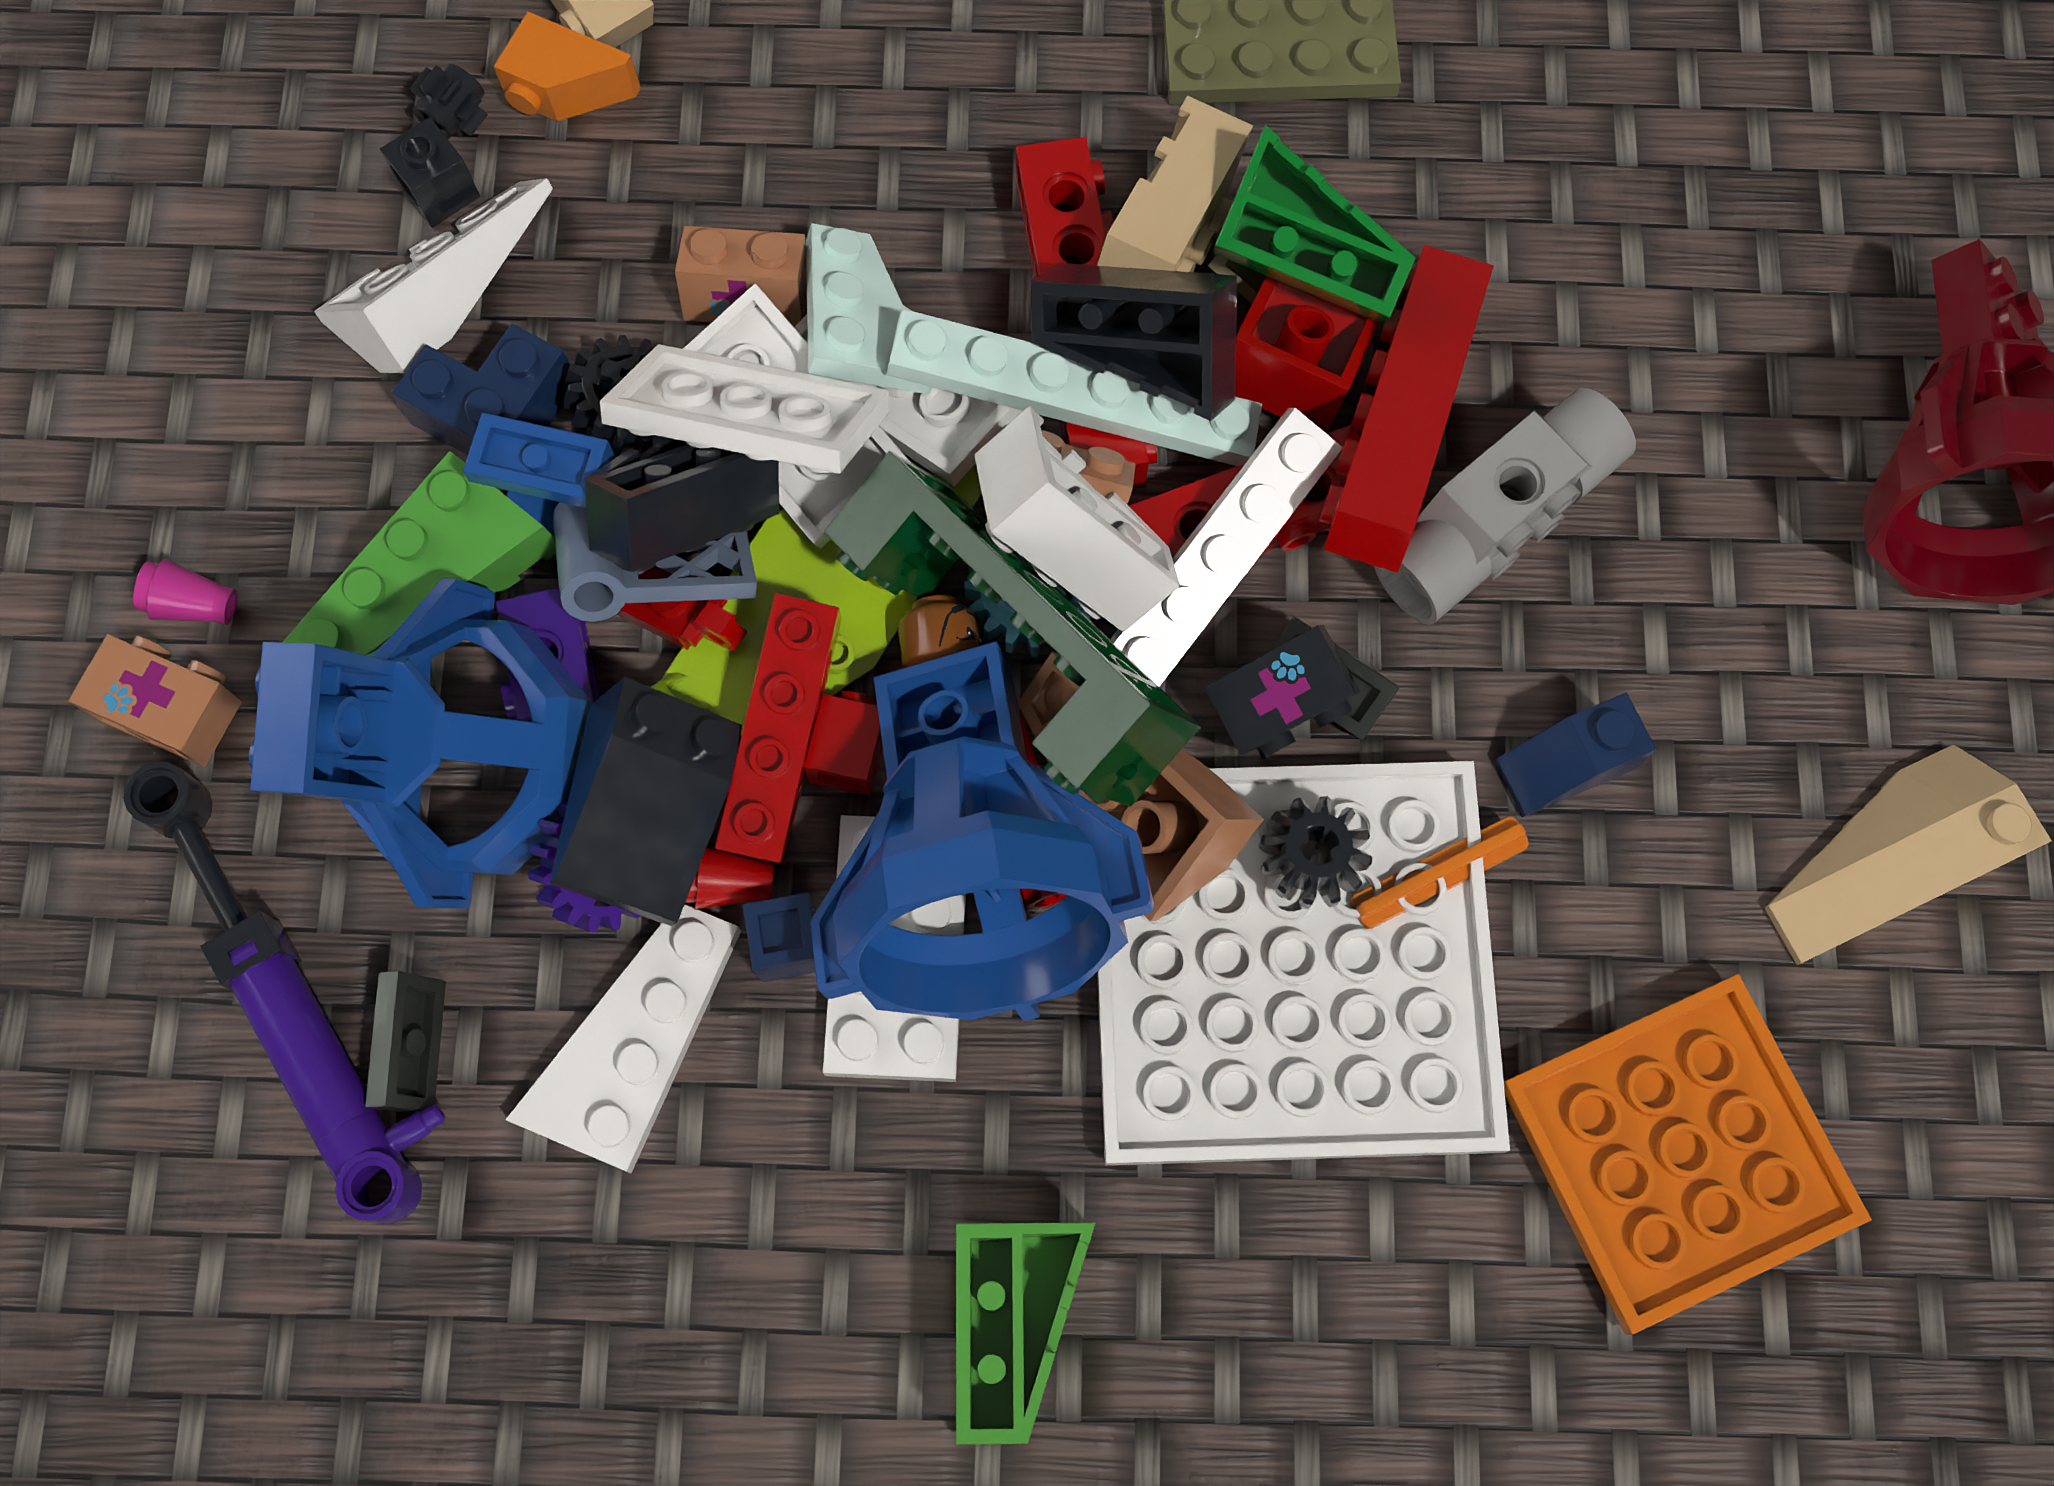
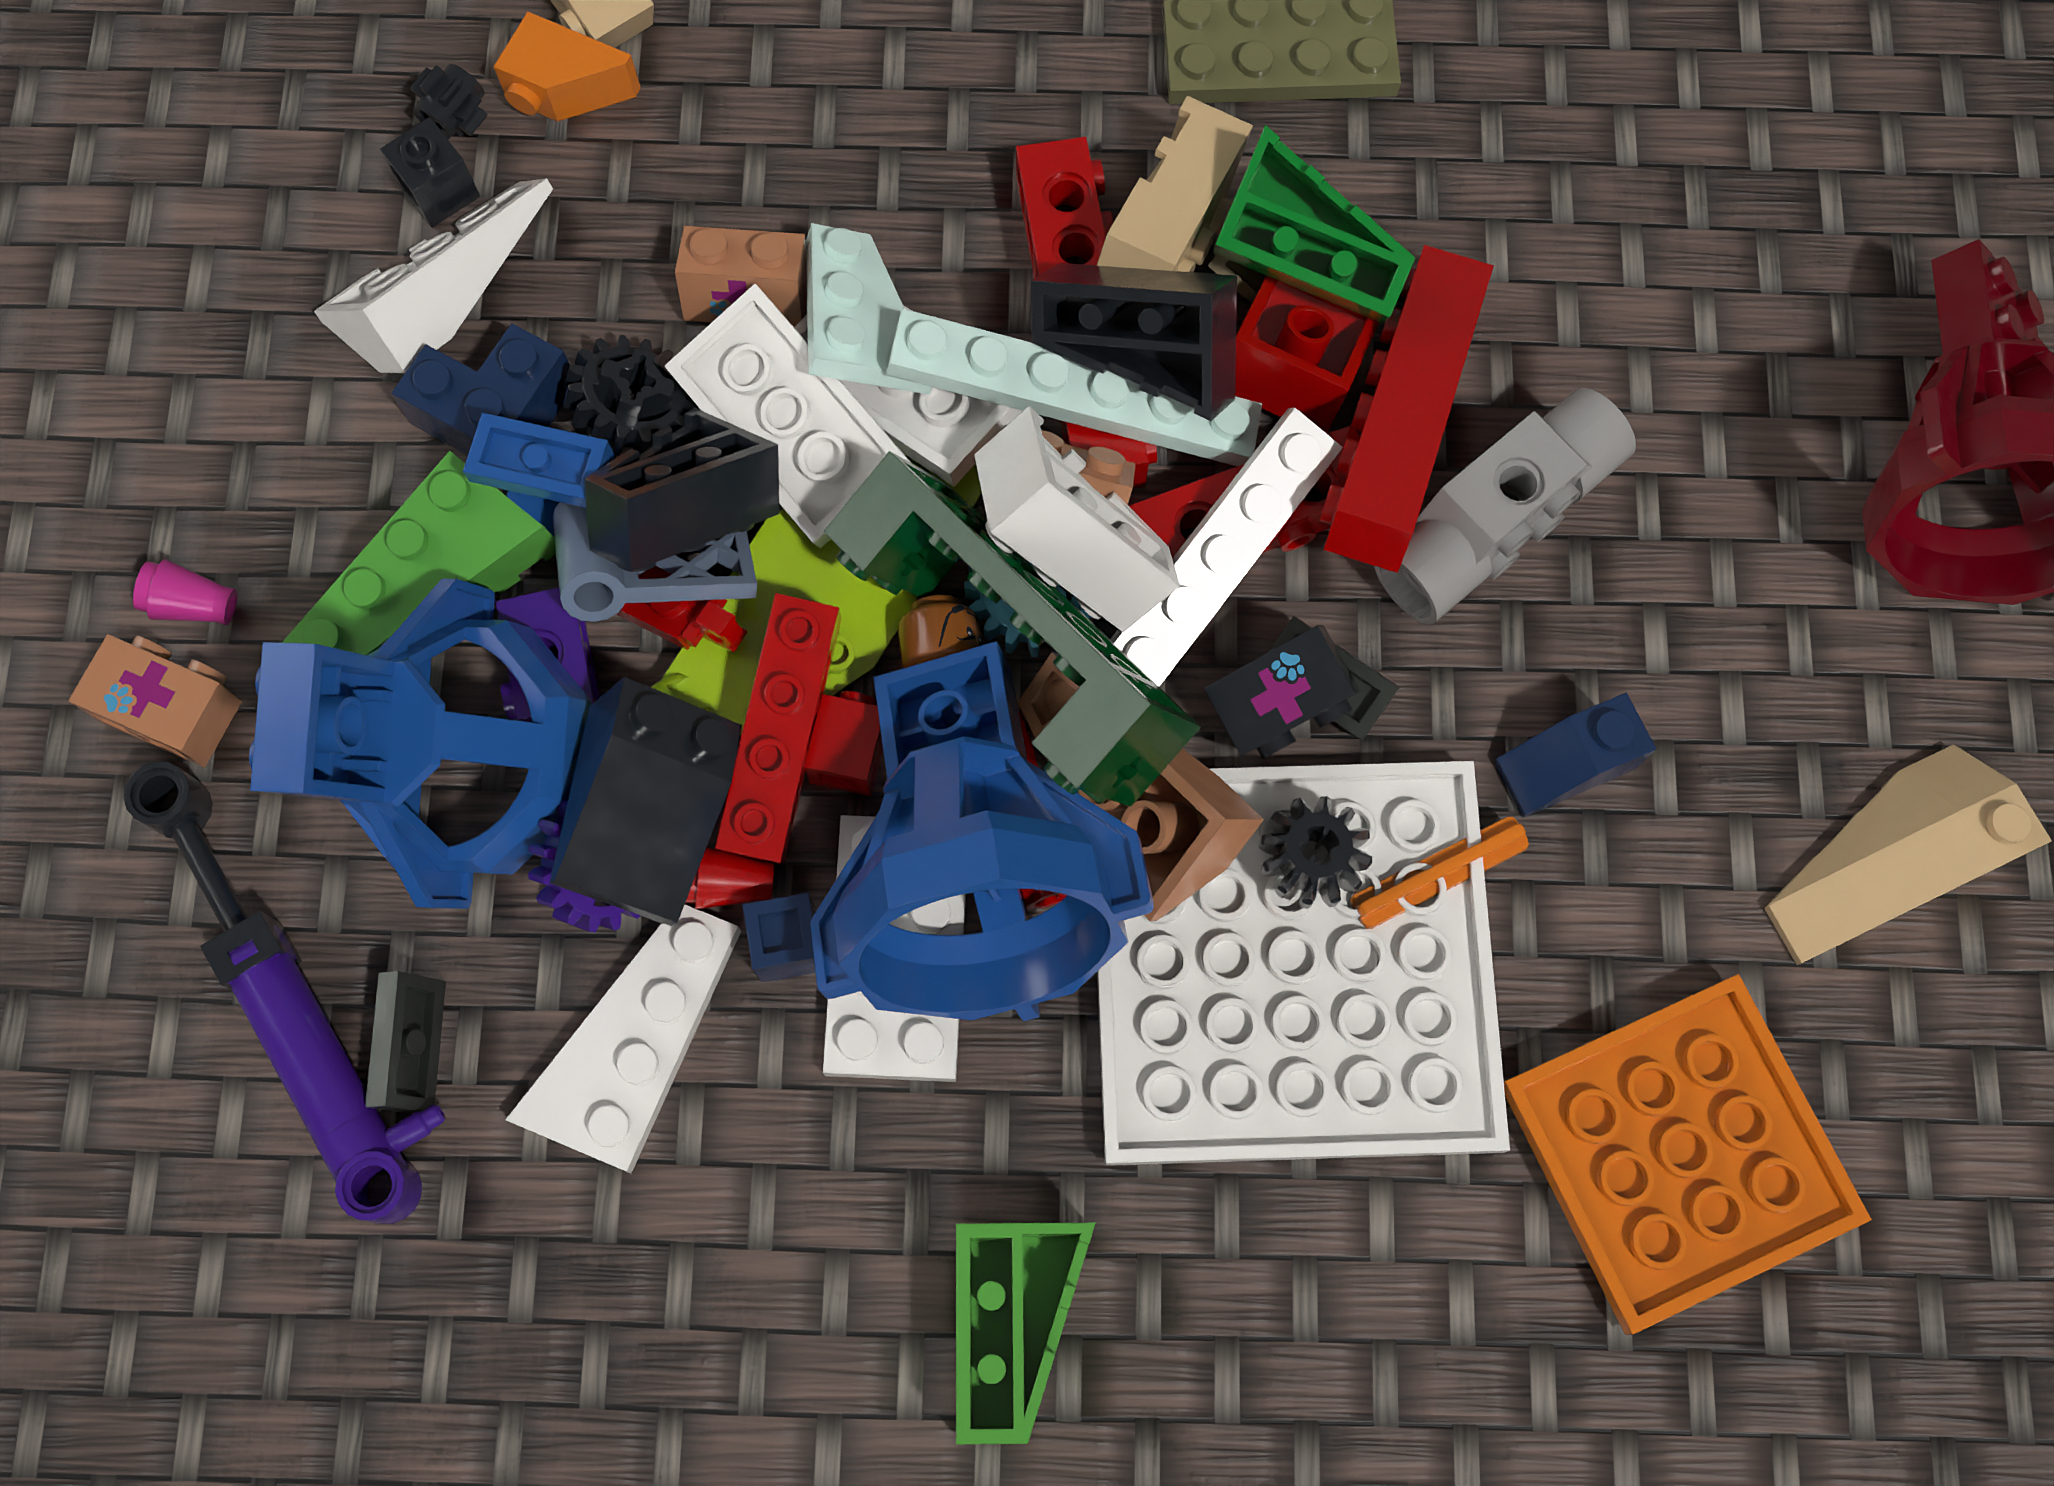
white plate [600,344,889,474] -> none

